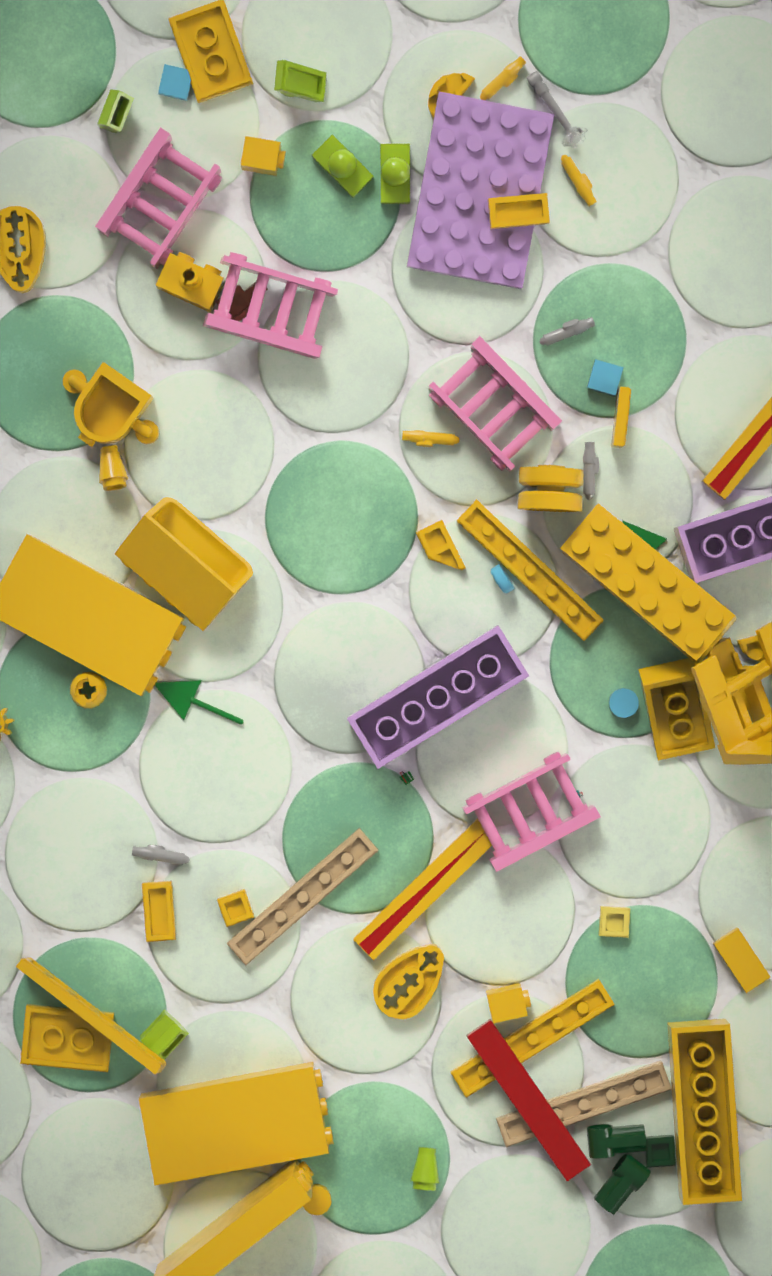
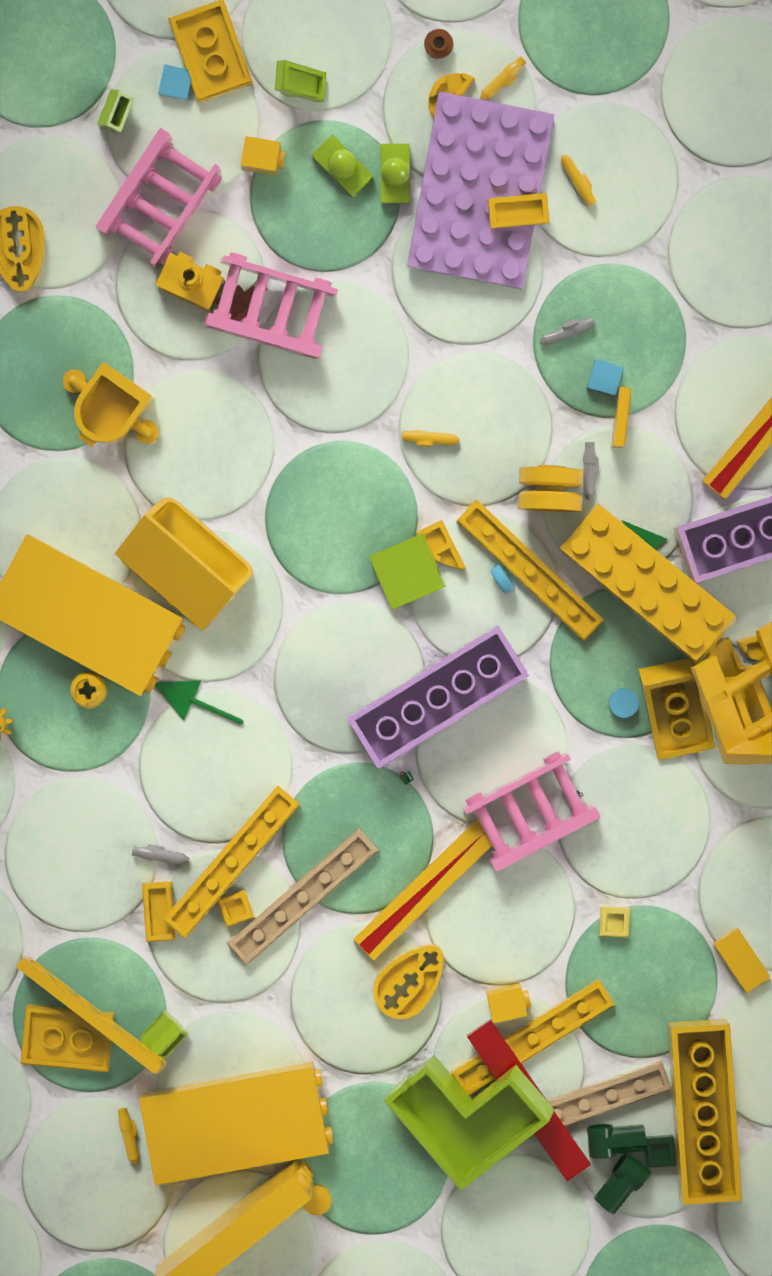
yellow cone [99,445,128,491] -> none
lime cone [410,1147,439,1191] -> none
bright pink fence [428,336,562,472] -> none
light grey piece [526,71,588,149] -> none
none -> yellow piece [117,1107,140,1164]
none -> yellow tile [163,785,300,939]
none -> lime tile [369,533,446,610]
none -> lime piece [384,1055,554,1190]
none -> dark orange plate [424,29,453,59]

